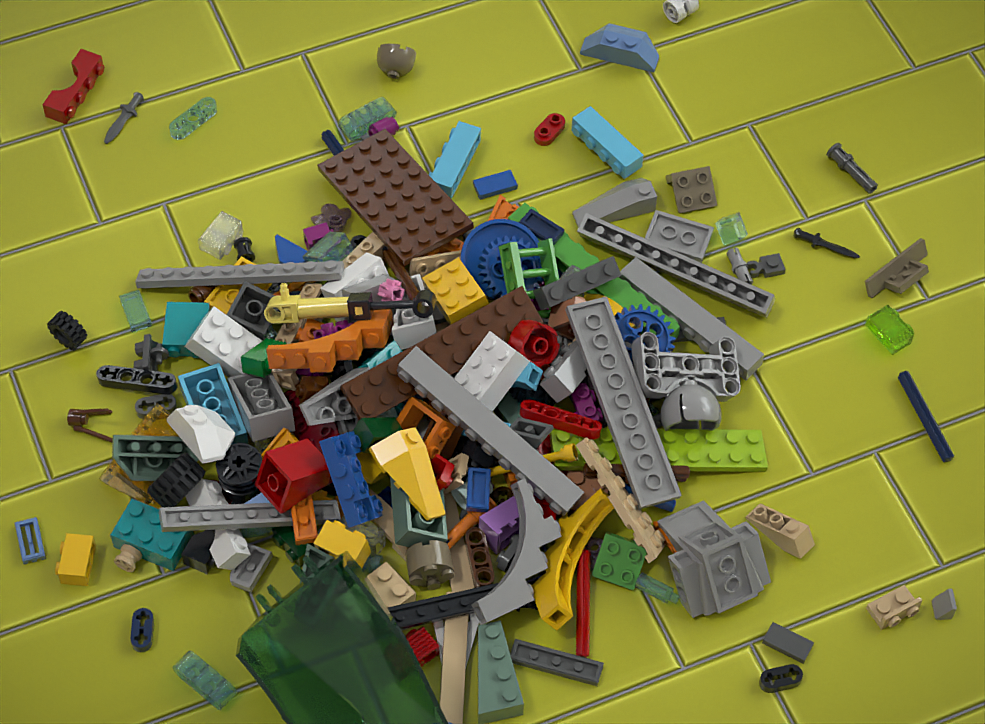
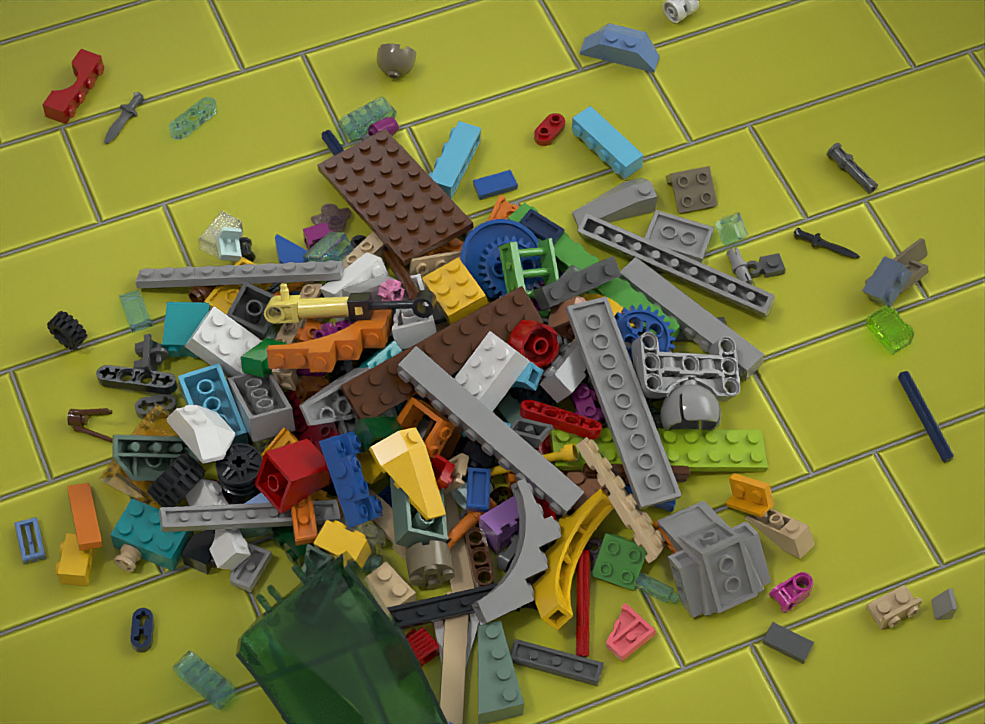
black beam [759,664,803,693] -> none
none -> orange tile [67,483,102,551]
none -> light aqua bracket [216,227,242,261]
none -> coral wing [606,603,656,661]
none -> light orange bracket [726,473,774,517]
none -> dark pink piece [769,572,813,613]
none -> sand blue brick [862,256,912,308]

